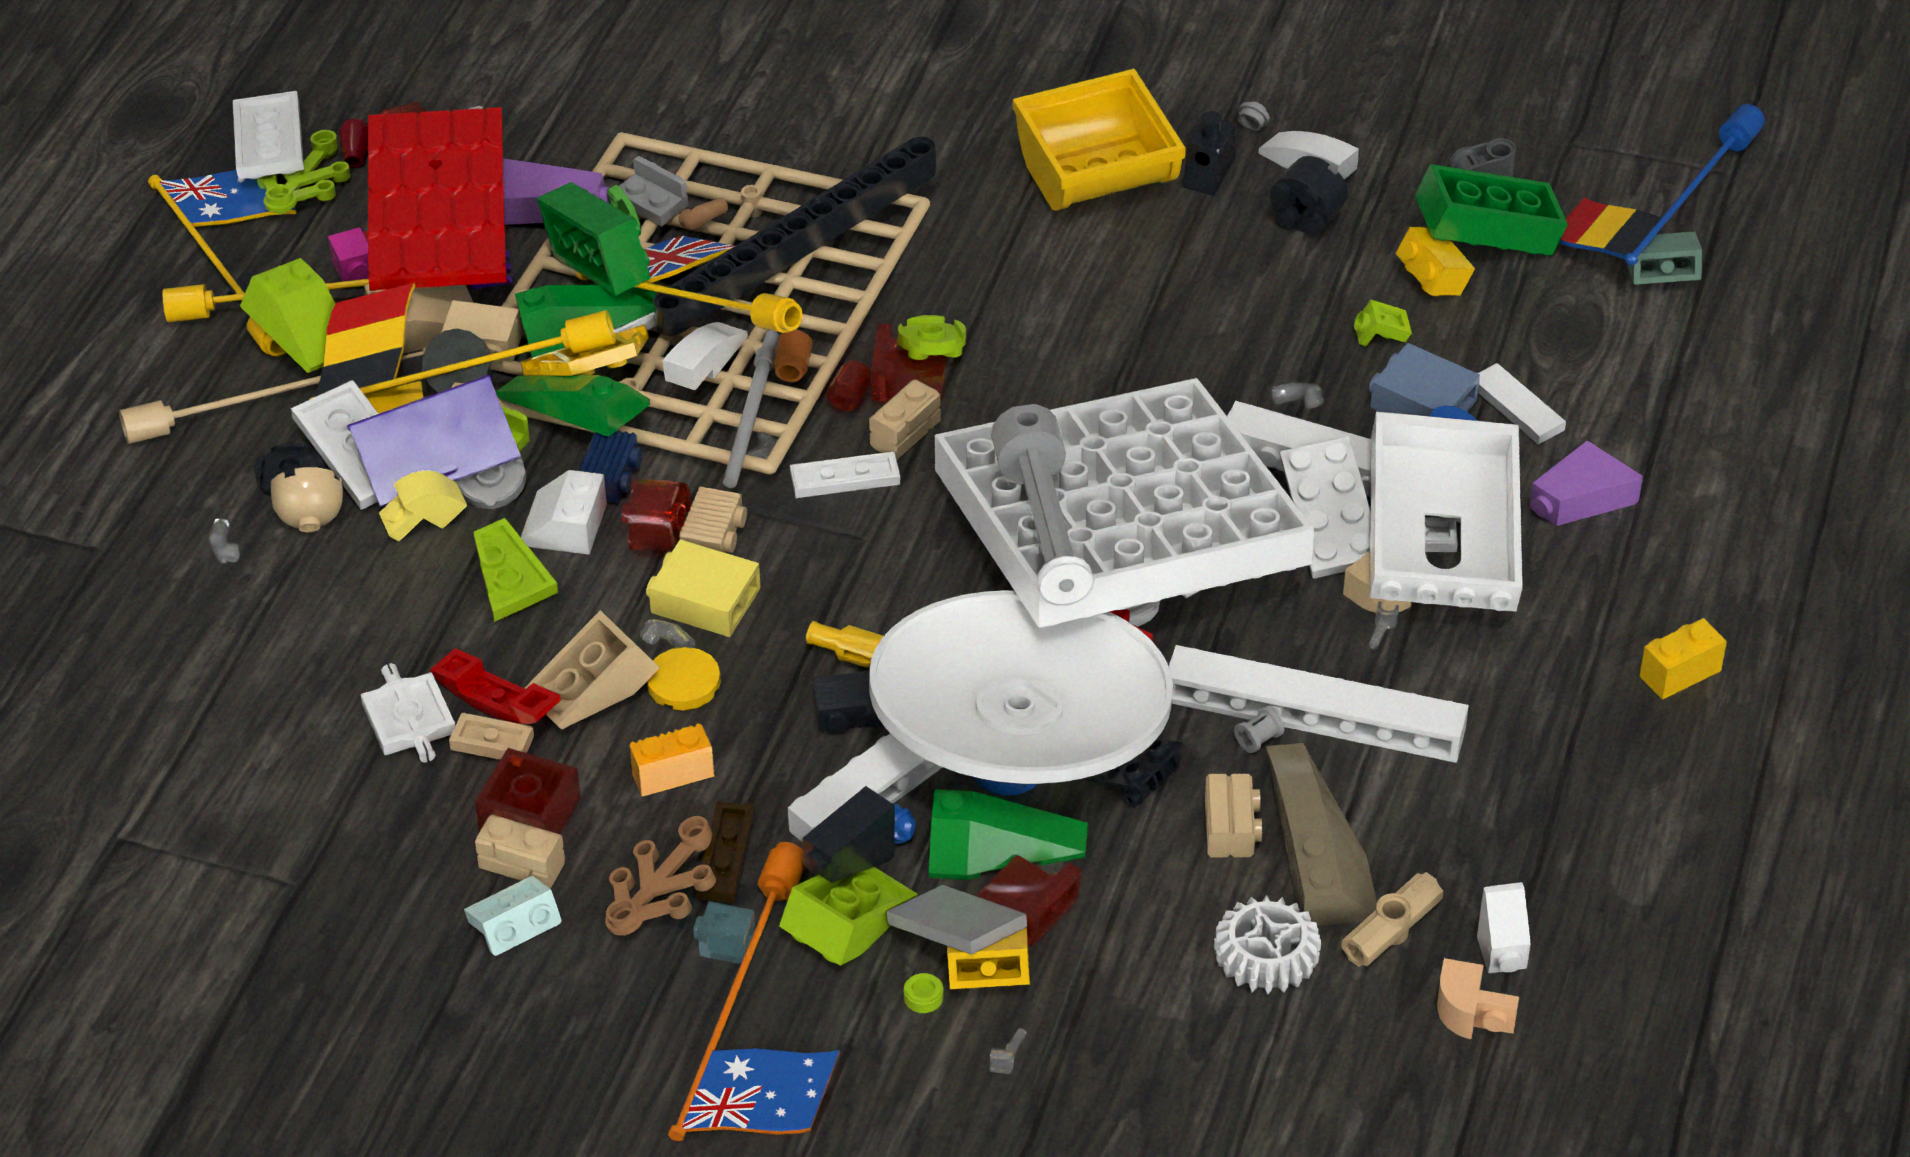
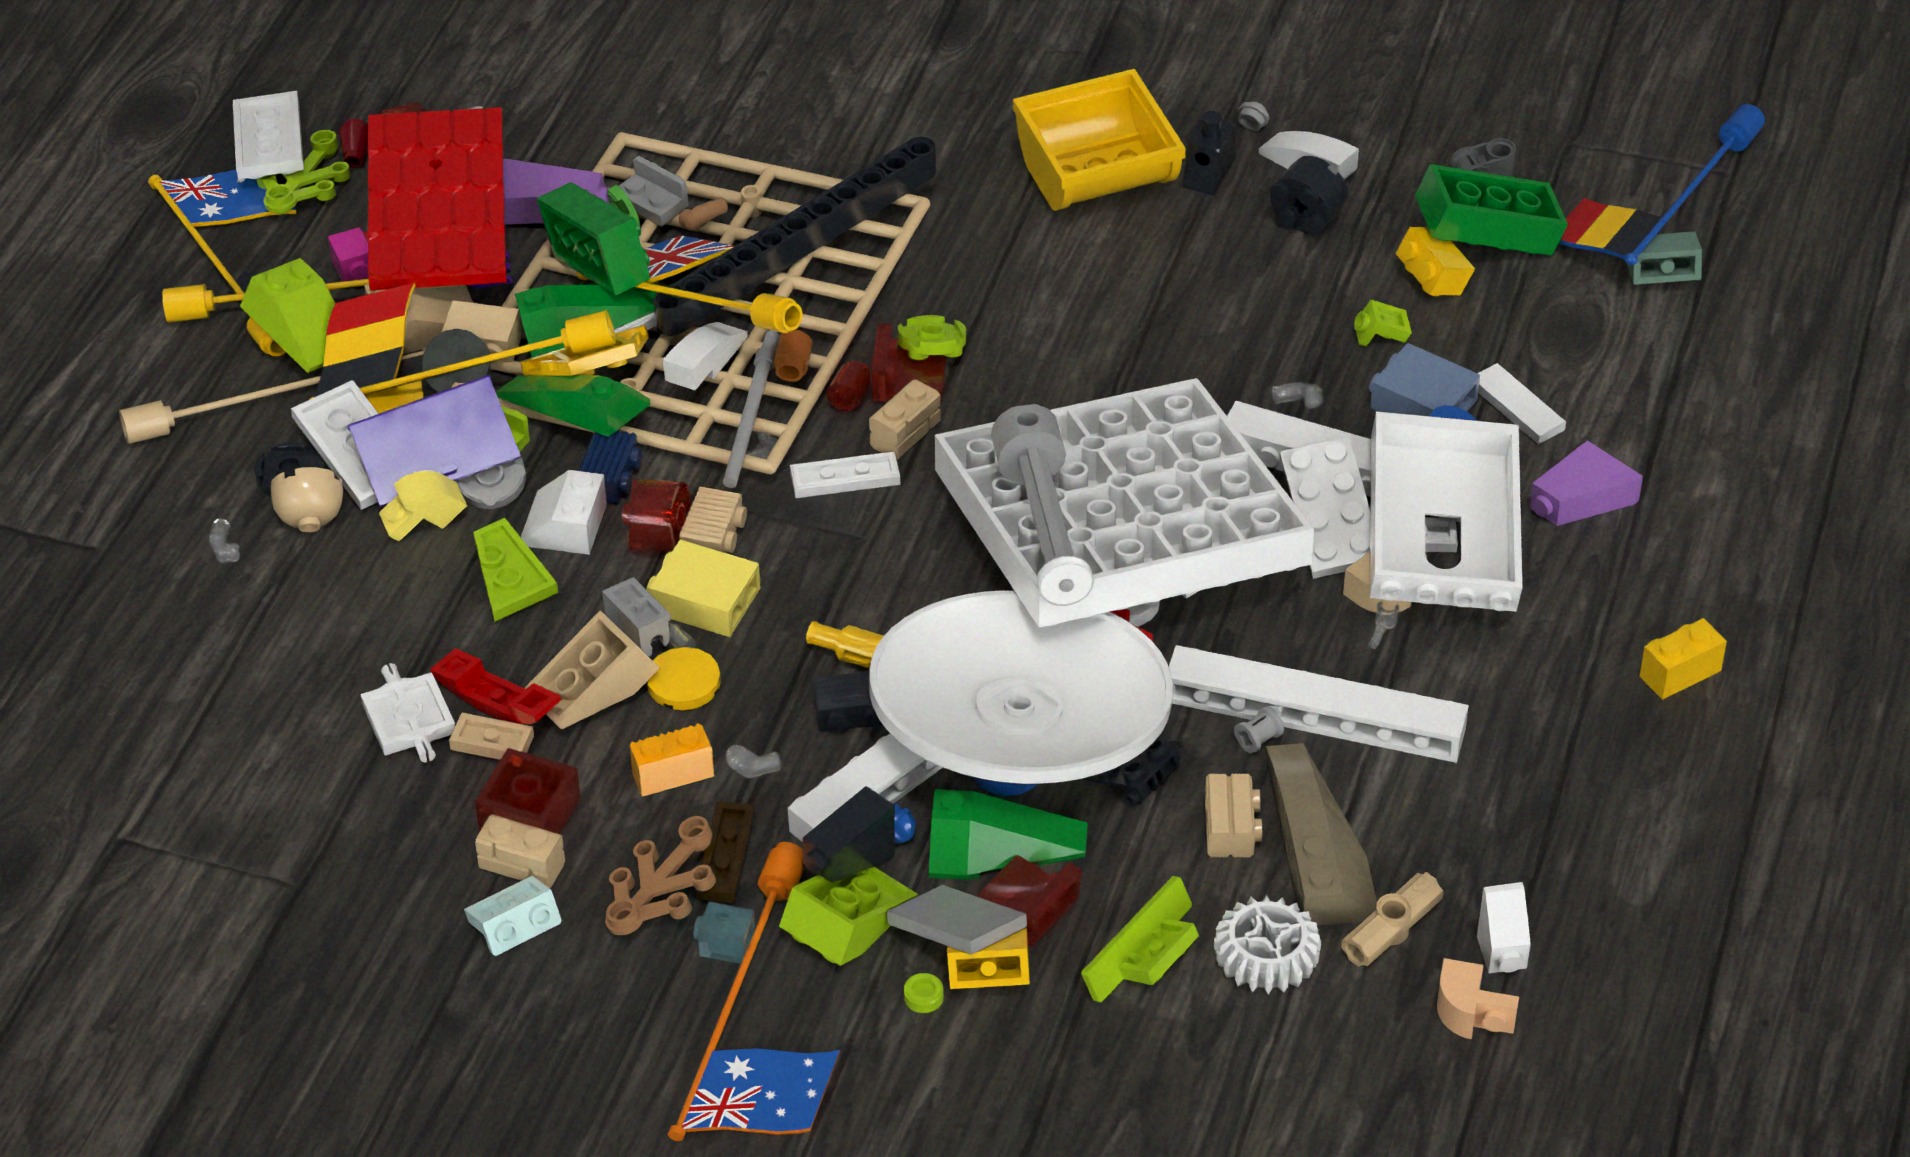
clear hand [990,1028,1026,1074] -> none
none -> light grey hinge [602,577,671,657]
none -> clear arm [725,745,781,778]
none -> lime bracket [1082,876,1199,1002]

